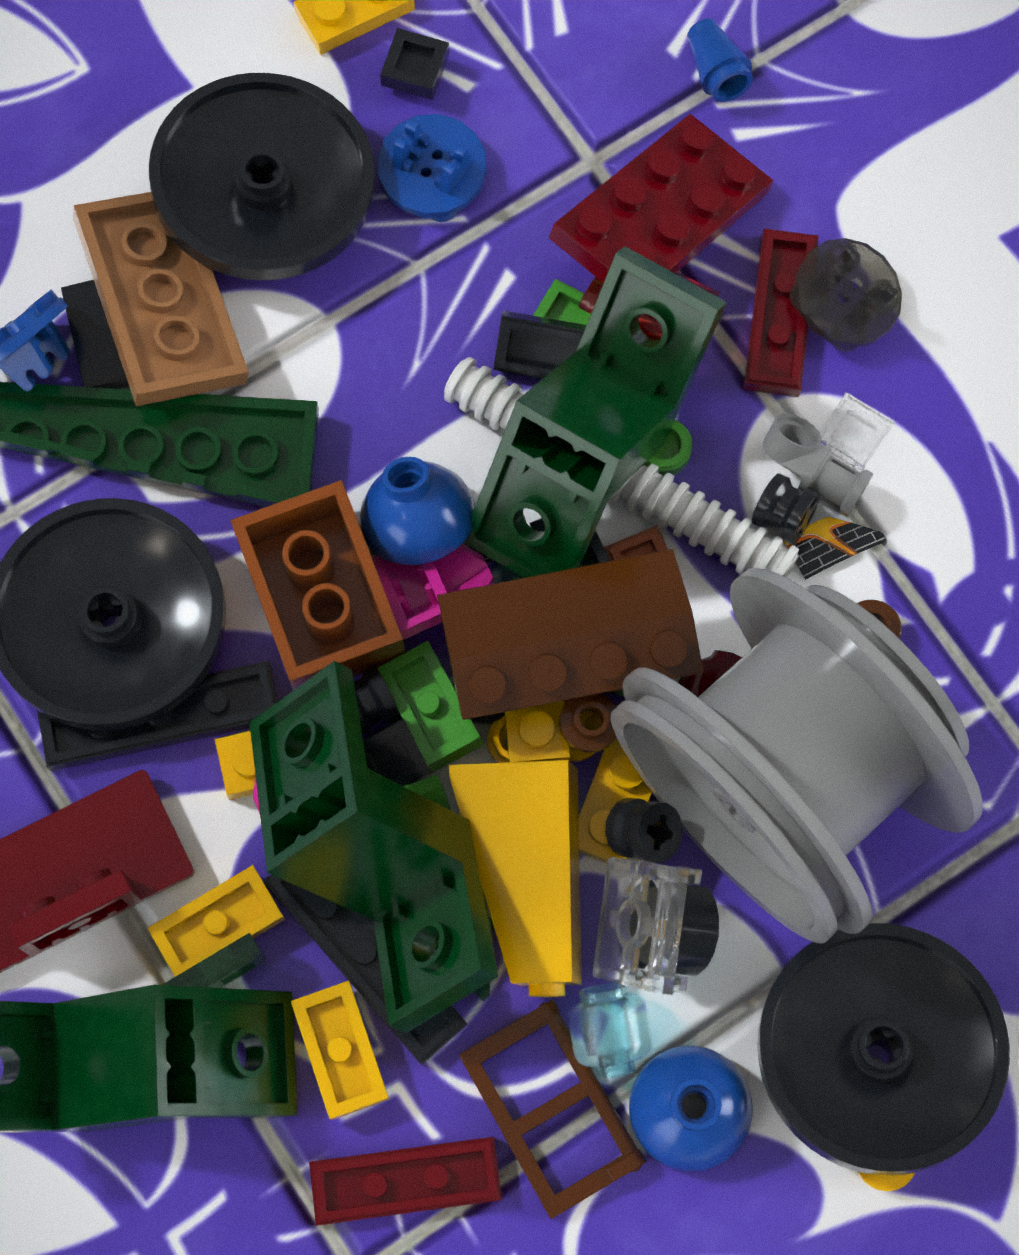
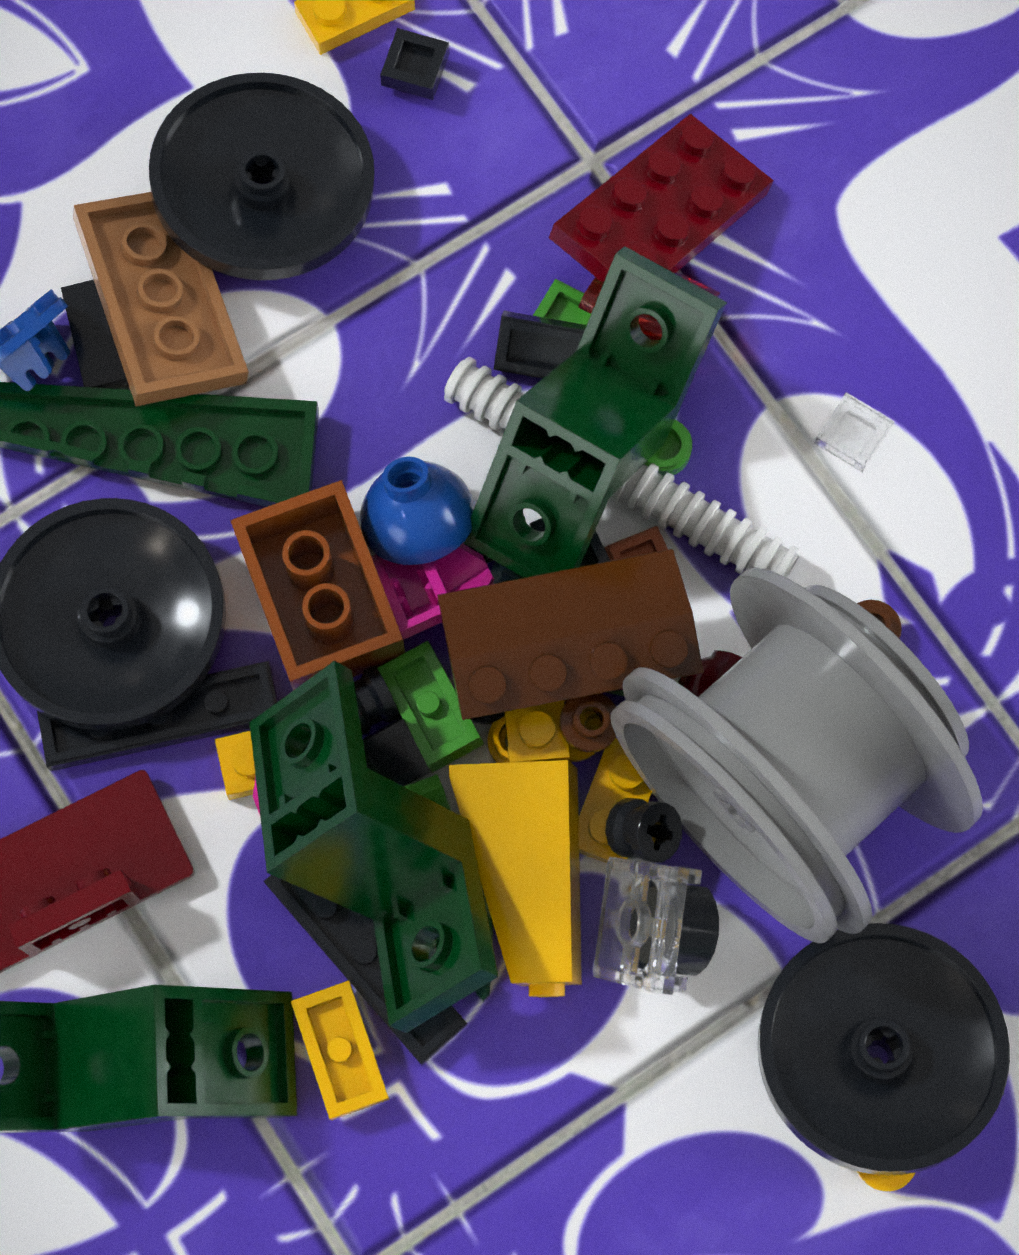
yellow plate [147,865,285,983] -> none
clear green tile [162,933,266,988] -> none
dark red tile [309,1137,502,1226] -> none
blue plate [377,114,487,222] -> none
reddish brown window [459,999,647,1219] -> none
clear light blue head [567,982,653,1078] -> none
blue piece [629,1045,753,1172] -> none
blue cone [687,18,753,102] -> none
dark red tile [743,229,819,397] -> none
black wheel [751,473,820,545] -> none
light grey connector [762,414,874,518] -> none
sticker [783,516,885,580] -> none
clear smoke plate [790,238,902,352] -> none

